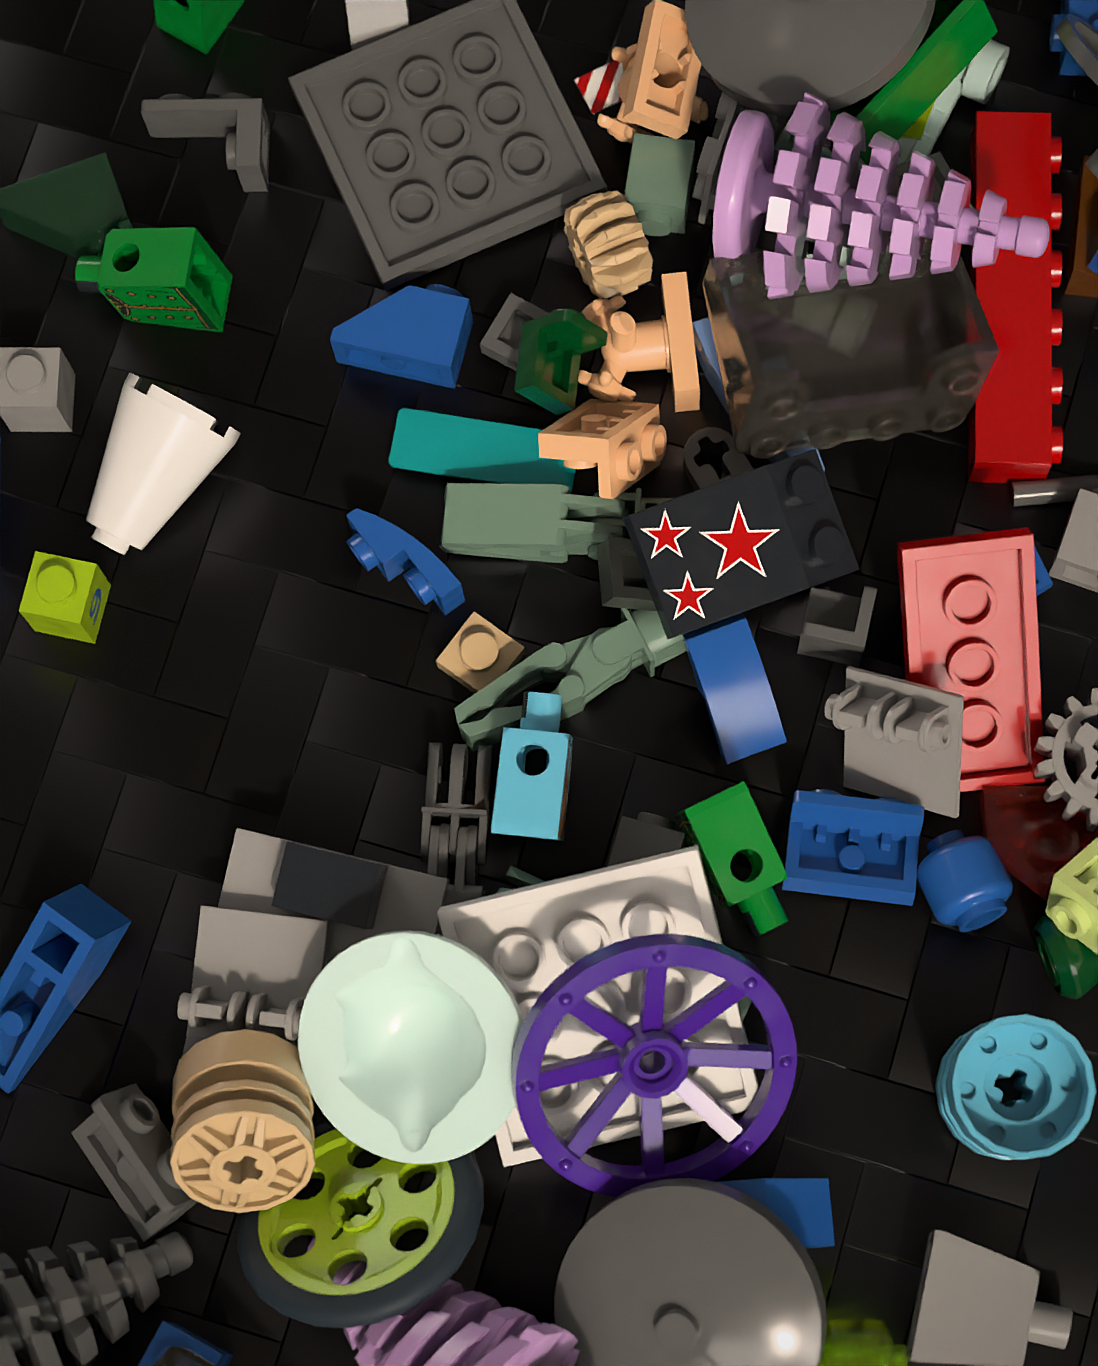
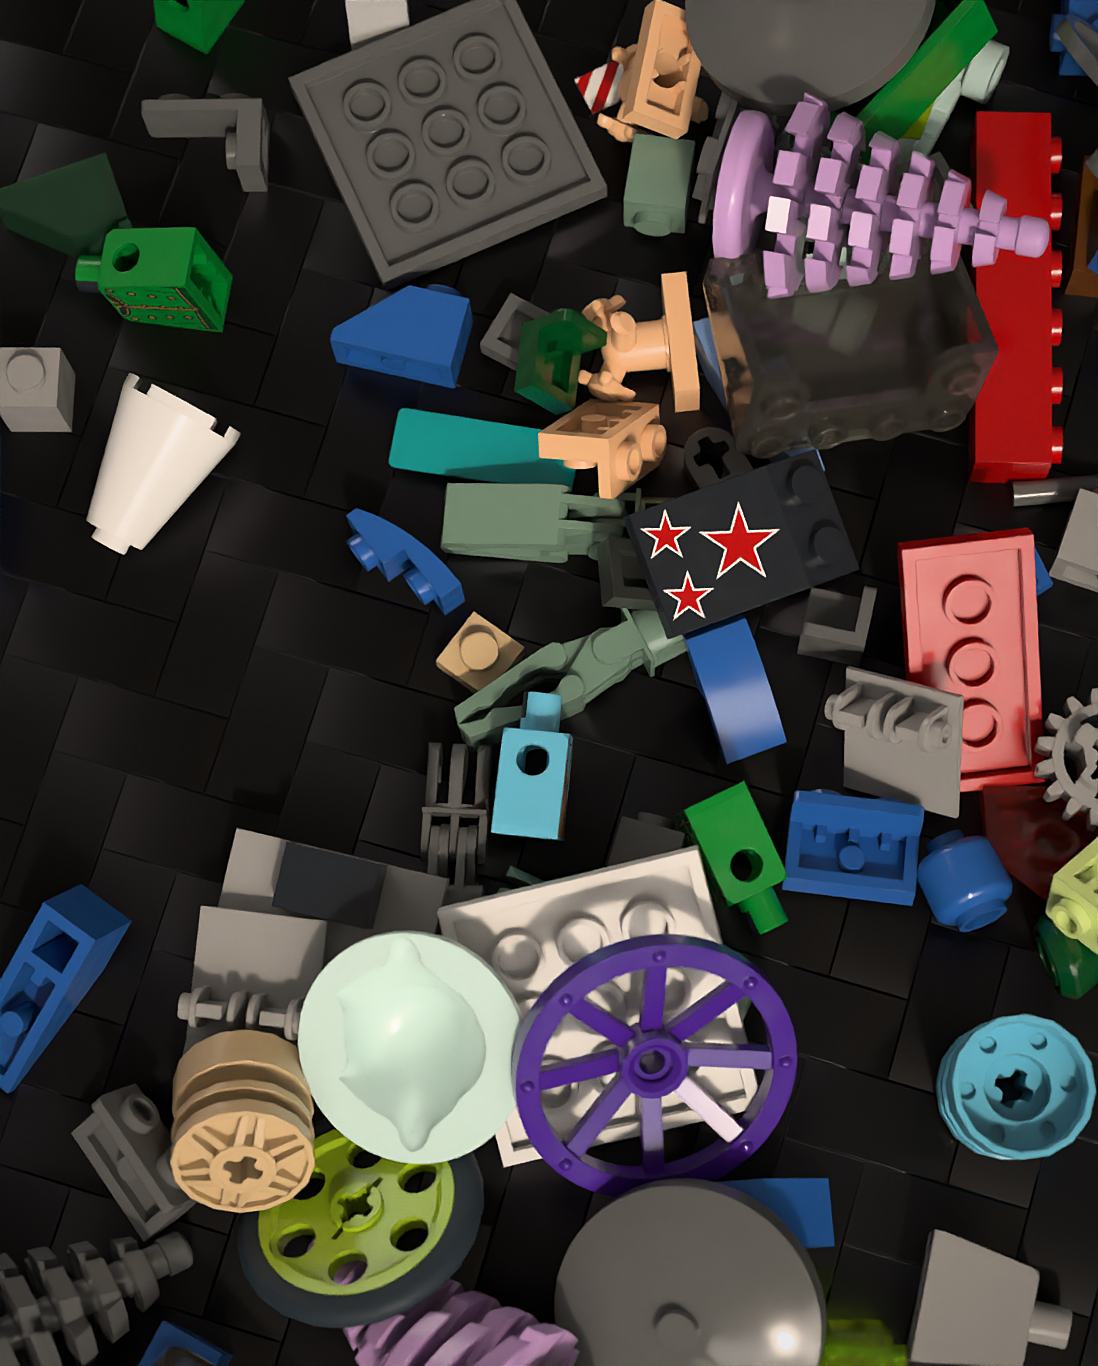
lime brick [19,551,111,644] -> none
tan gear [564,190,653,299] -> none

